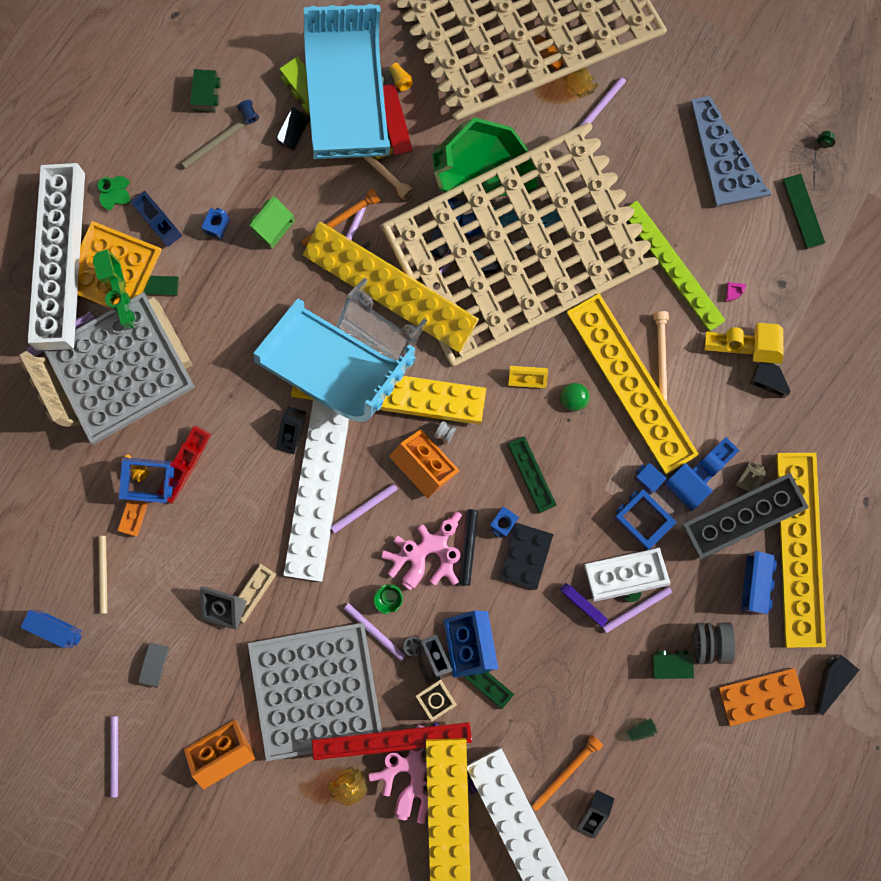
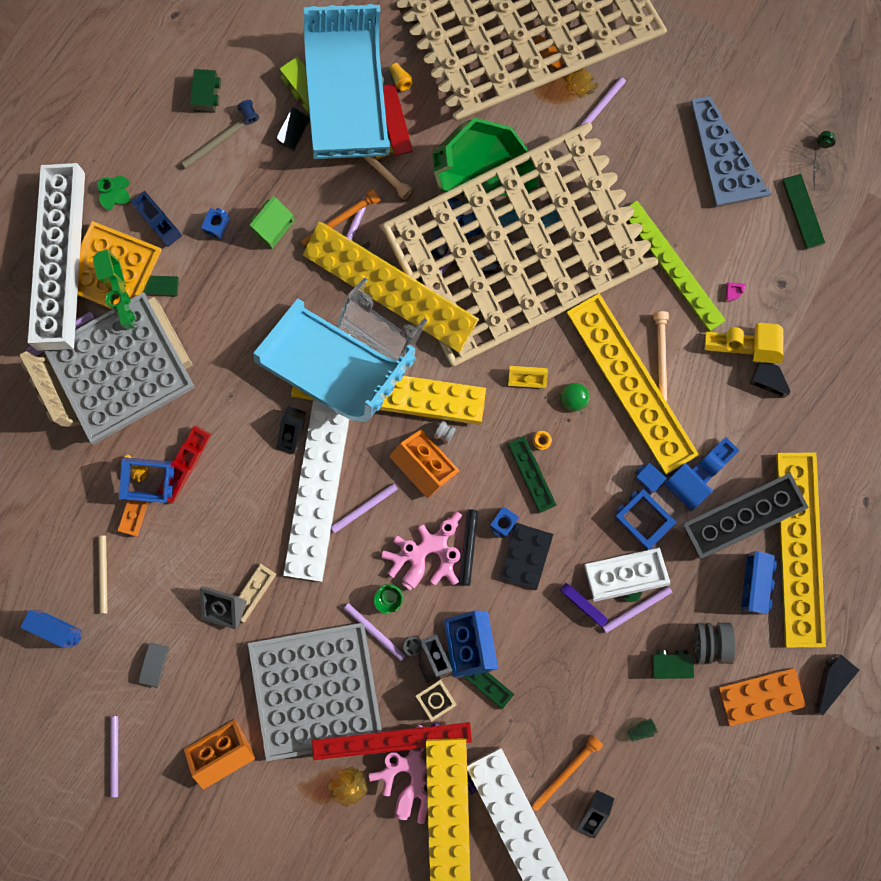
dark tan bracket [736,461,765,492] -> none
none -> light orange plate [532,431,552,450]

